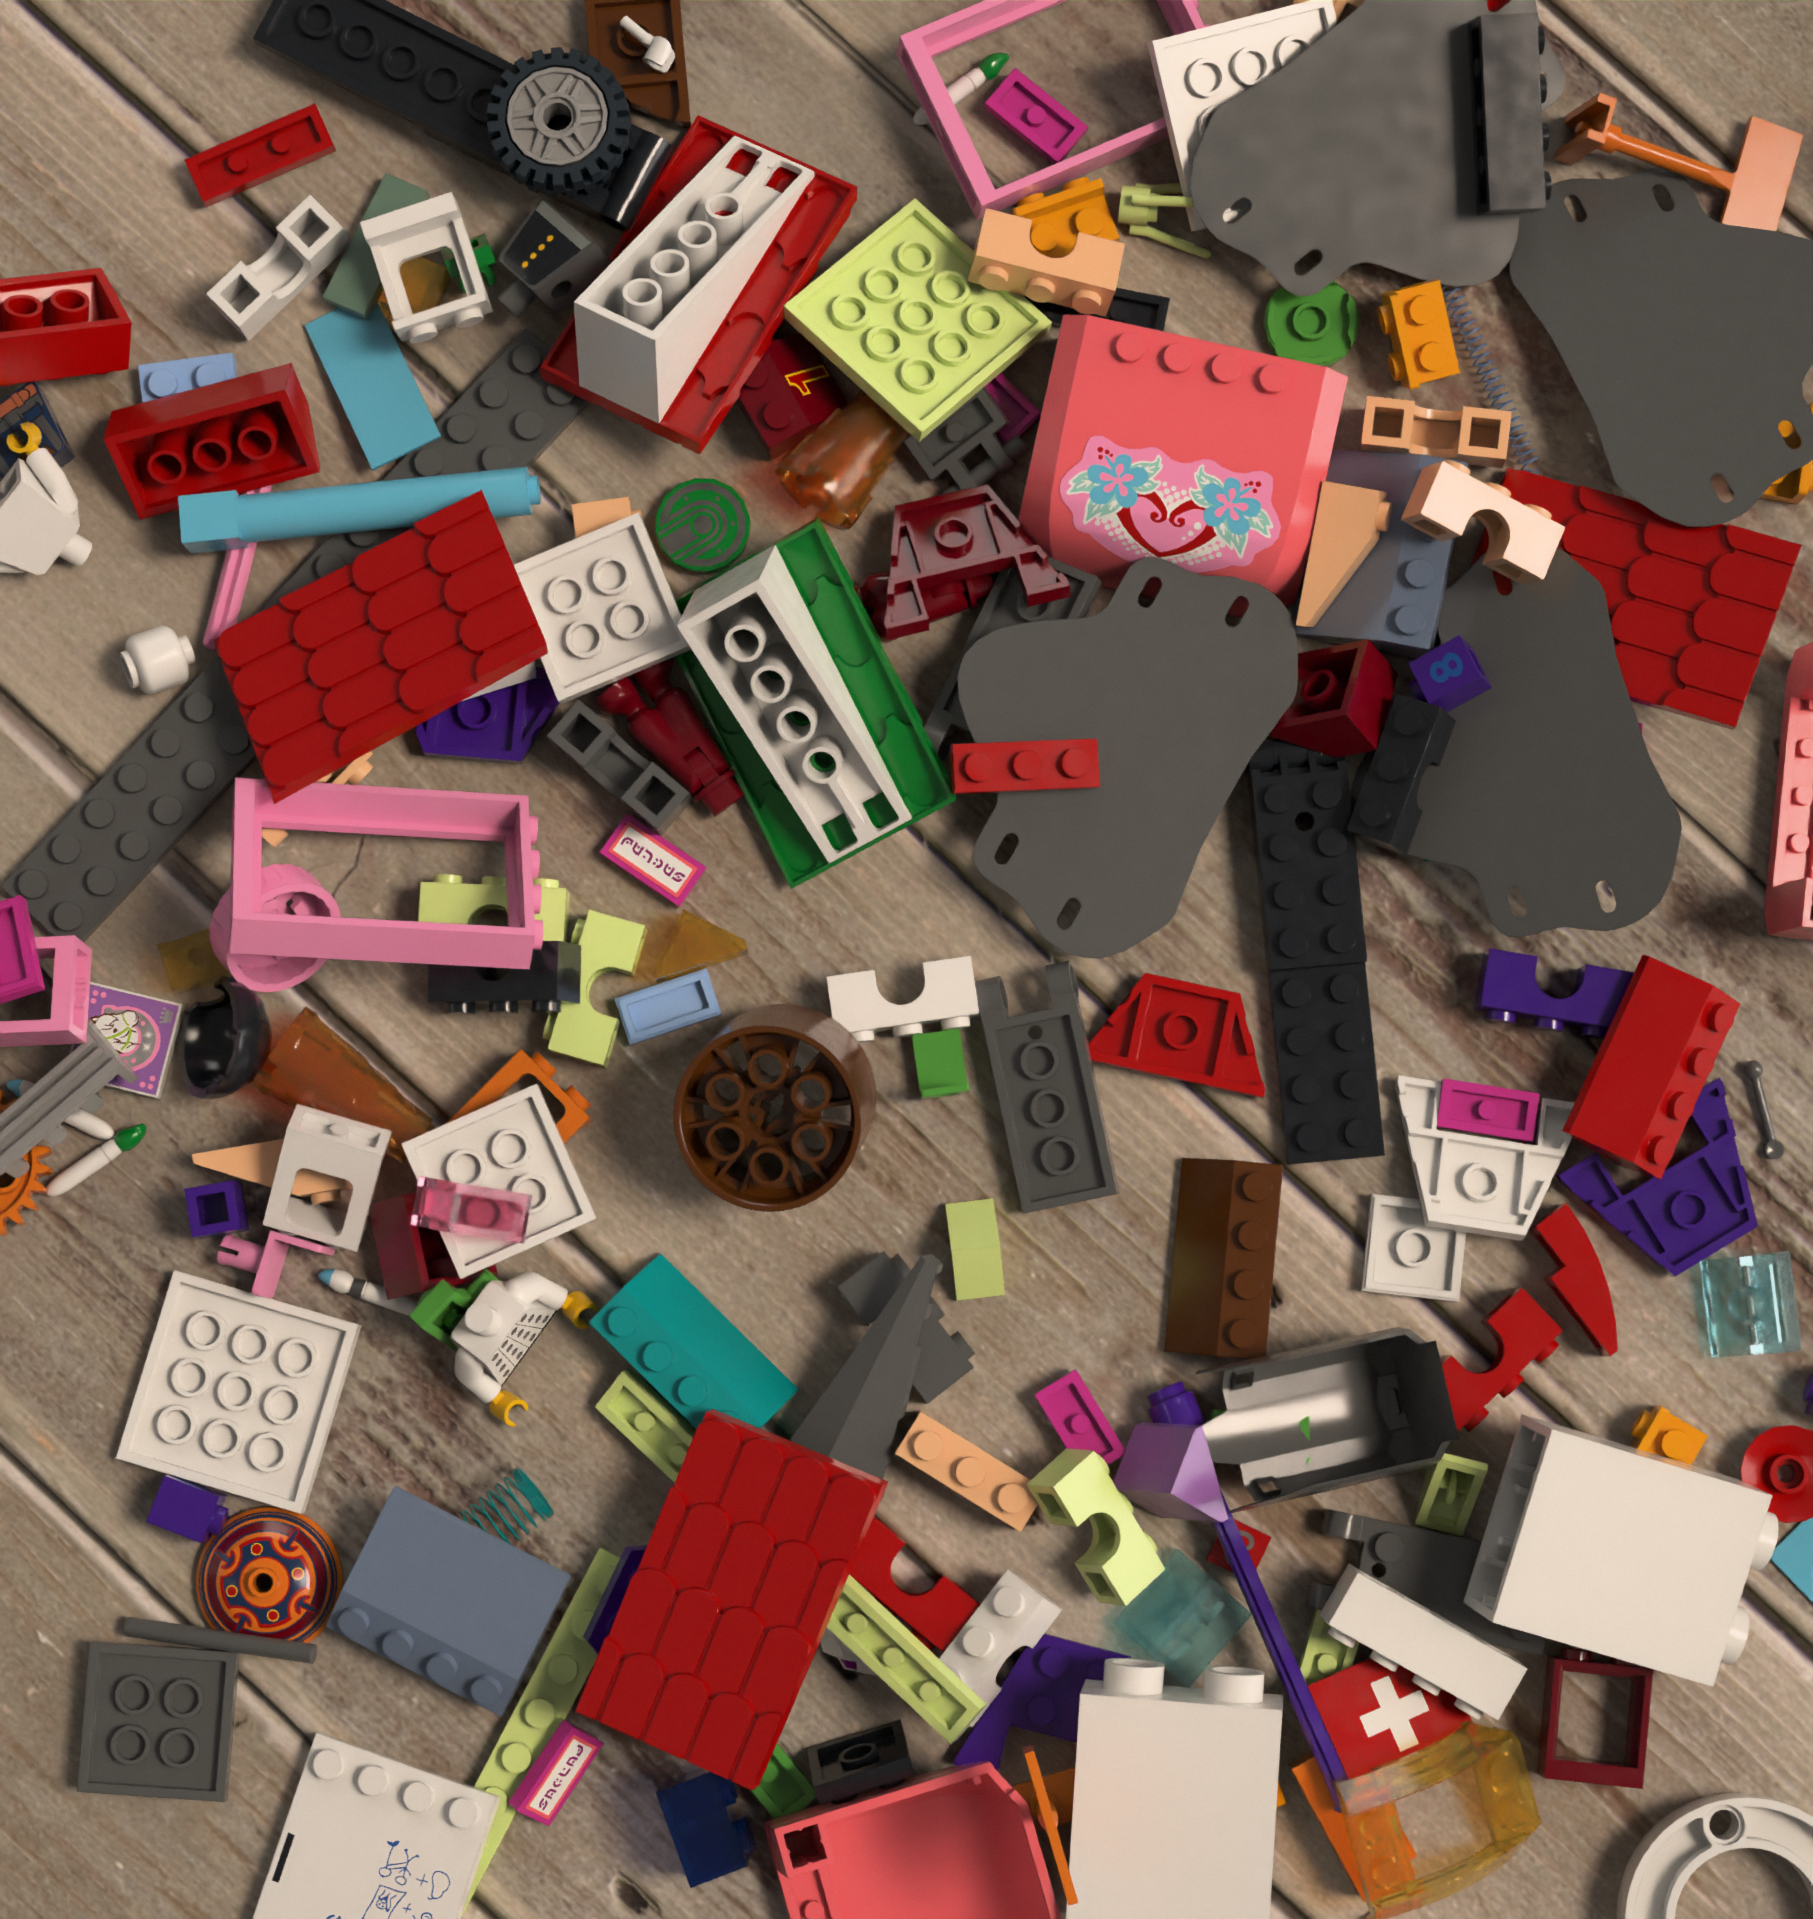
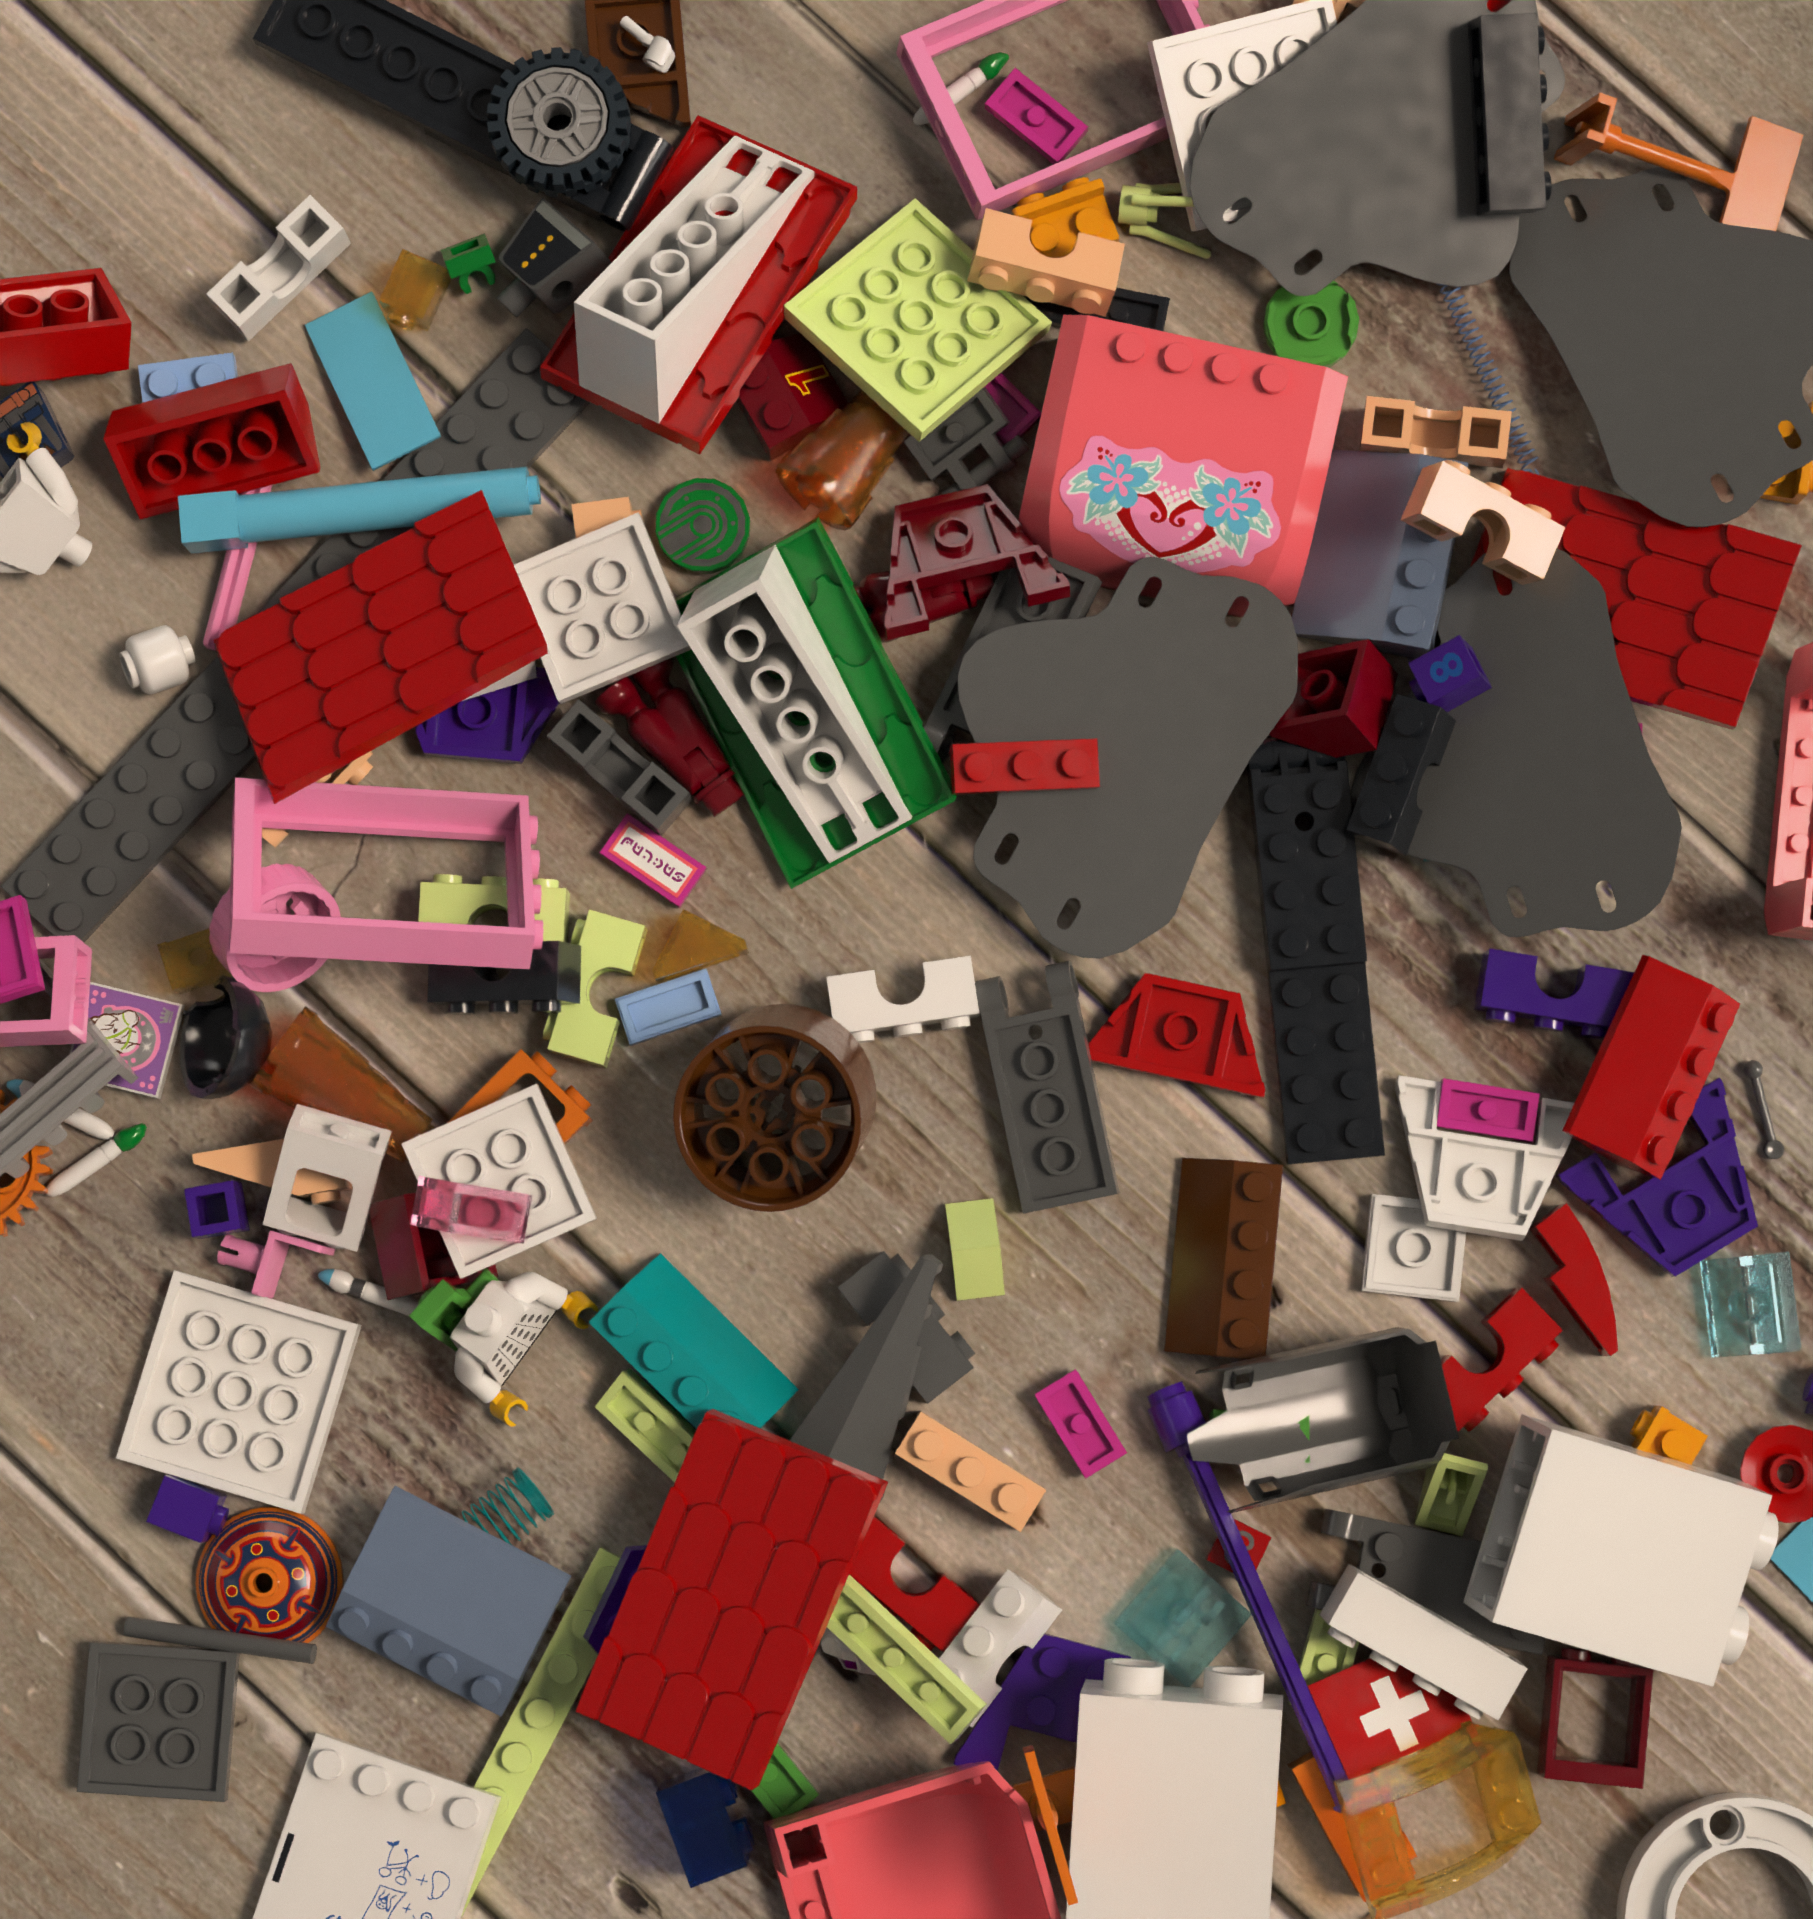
red plate [184,103,336,207] -> none
sand green tile [322,173,431,321] -> none
white window [360,192,493,343] -> none
tile [508,1719,604,1826] -> none
black plate [807,1719,915,1805] -> none
bright green bracket [912,1029,970,1100] -> none
yellowish green arch [1026,1448,1165,1606] -> none
medium lavender slope [1113,1422,1228,1523] -> none
light nougat slope [1296,481,1392,627] -> none
light orange bracket [1377,279,1460,390] -> none

